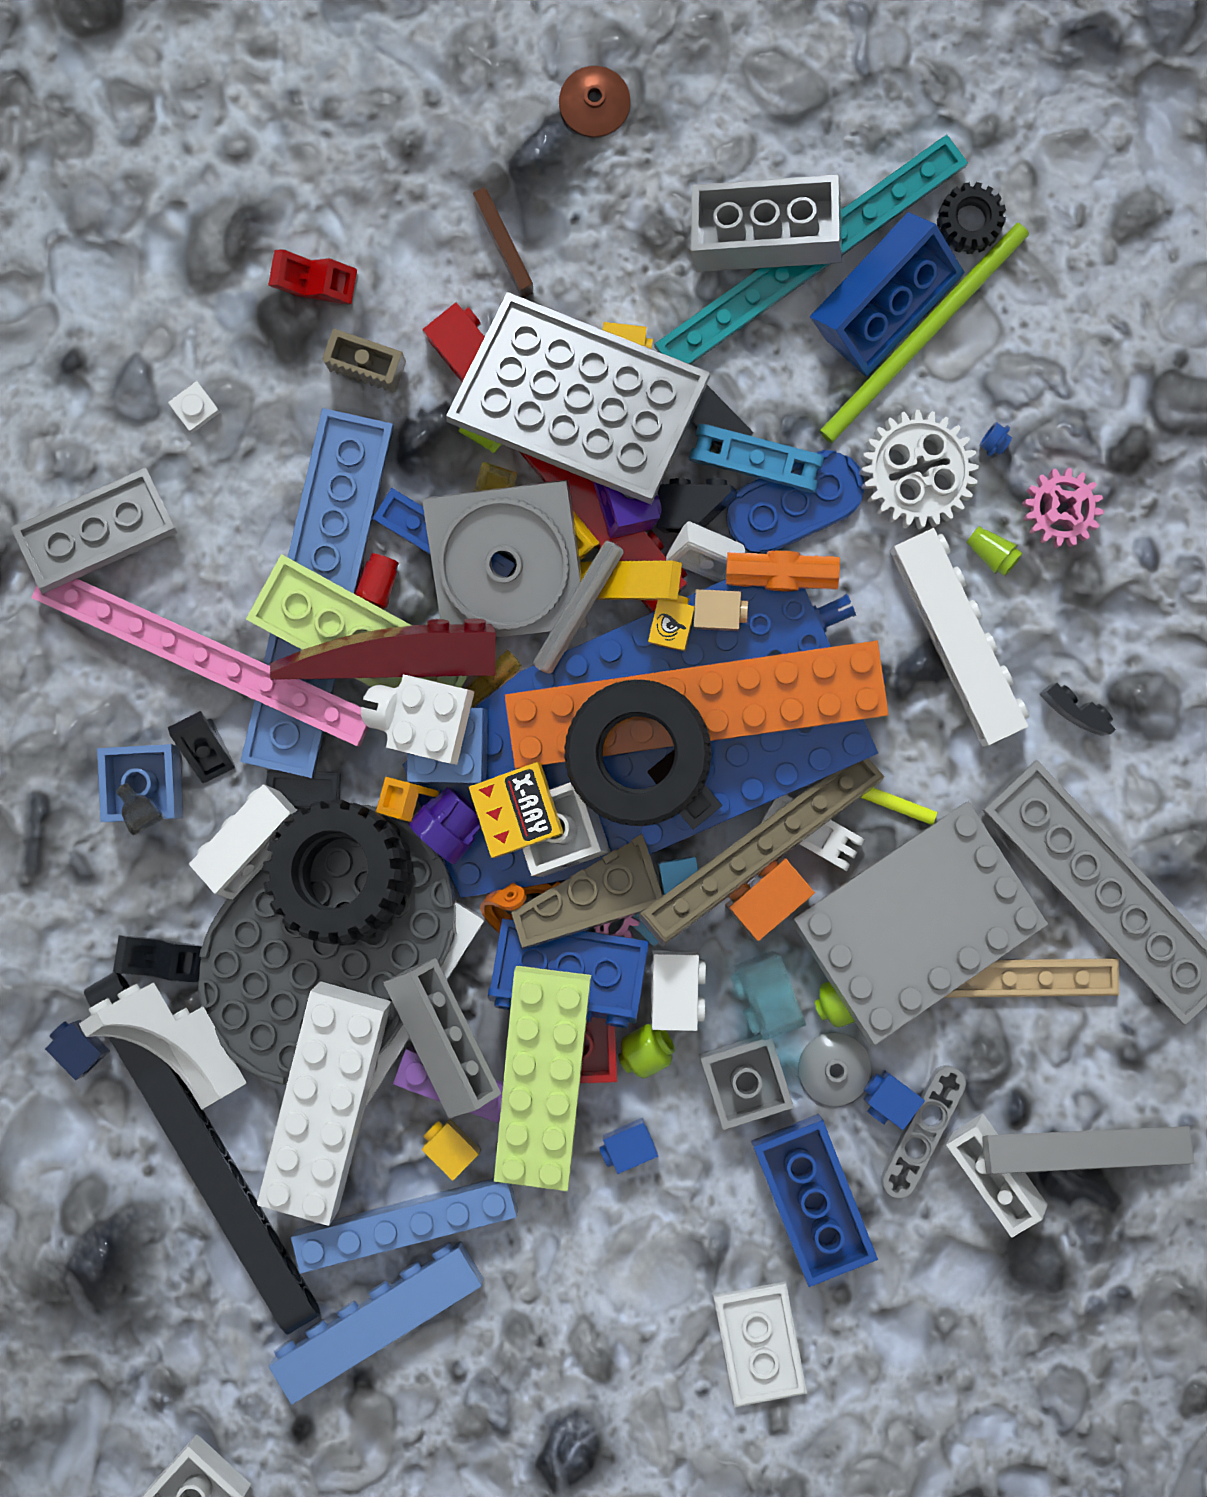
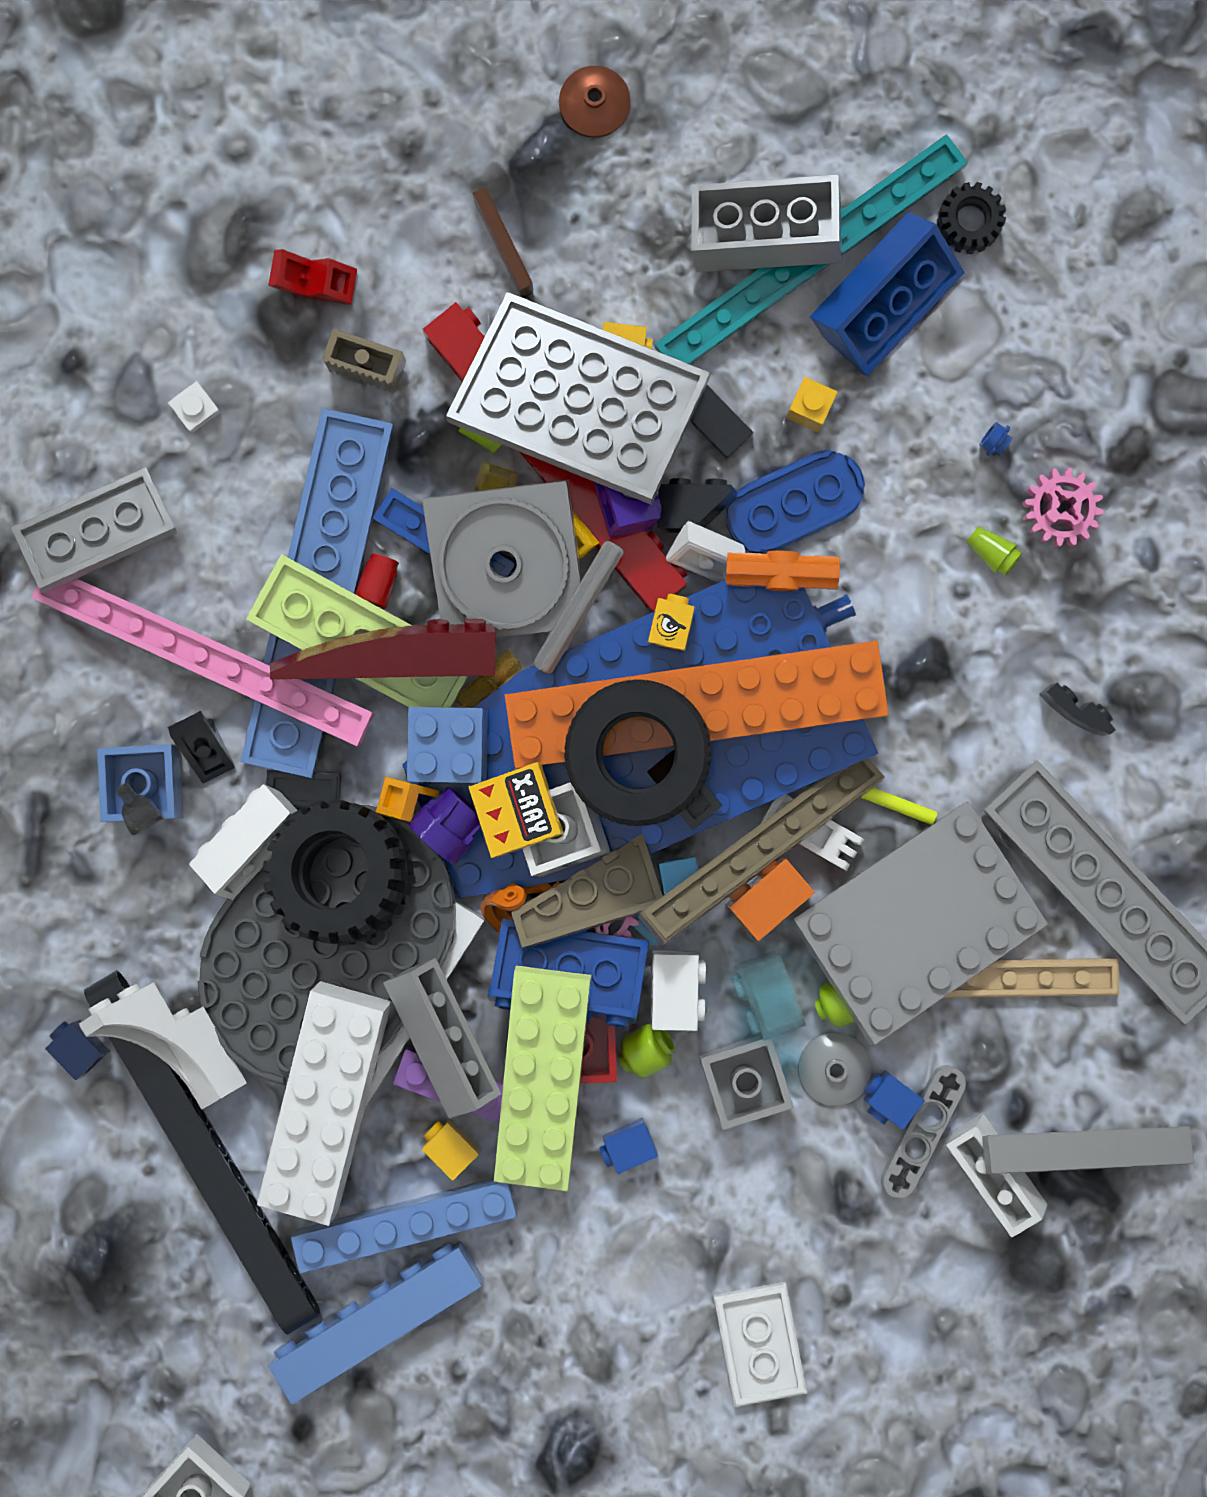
black slope [113,935,202,982] -> none
white plate [361,674,475,765] -> none
yellow tile [580,560,682,600] -> none
dark azure plate [689,424,824,493] -> none
tan brick [694,589,748,631] -> none
blue brick [751,1114,878,1287] -> none
lime piece [819,223,1029,443] -> none
white gear [859,410,979,529] -> none
white brick [889,528,1029,747] -> none
none -> yellow brick [786,376,838,433]

